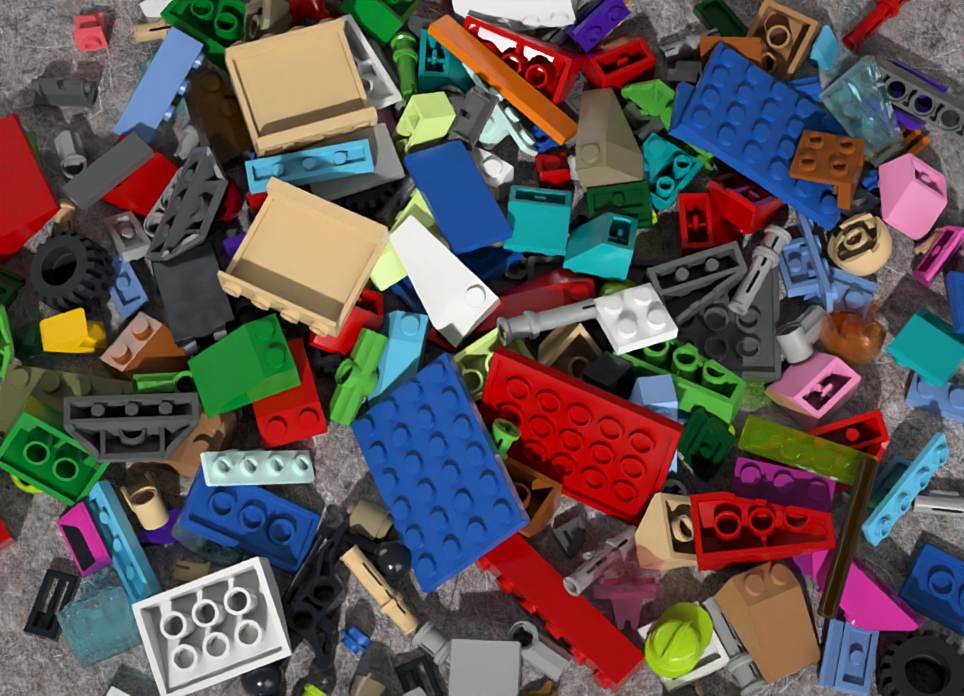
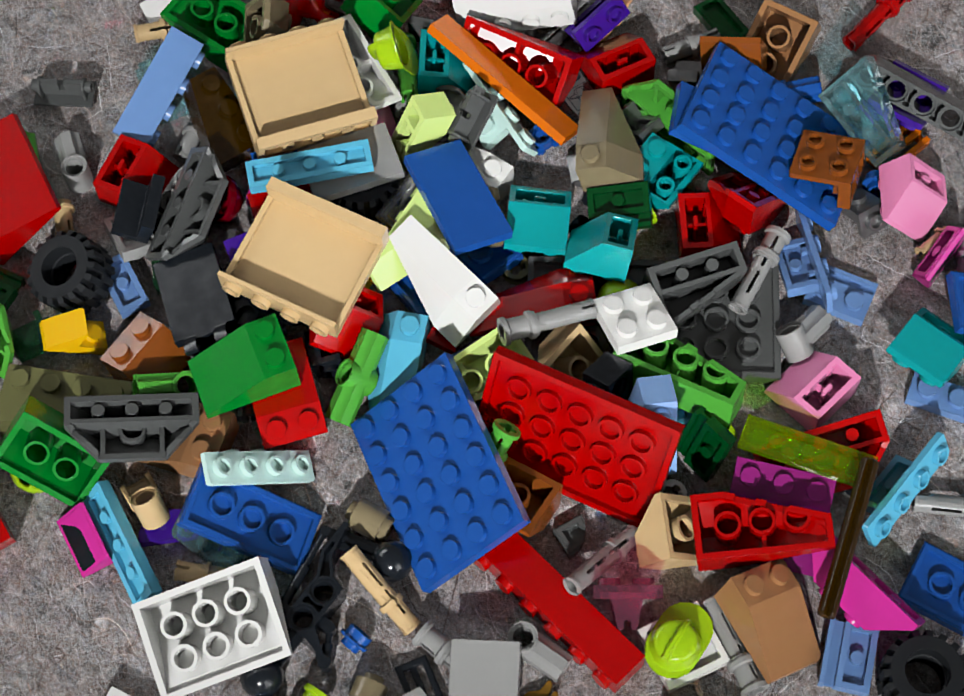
black tile [24,569,81,643] -> none
clear light blue slope [55,586,143,669] -> none
dark grey tile [61,131,155,212] -> none
coral bracket [73,12,108,51] -> none
red bracket [535,152,570,190] -> none
medium azure slope [809,25,840,70] -> none
clear orange cylinder [820,311,887,368] -> none
tan cylinder [827,213,893,276] -> none
none -> black panel [110,173,165,244]
none -> lime piece [367,20,419,75]

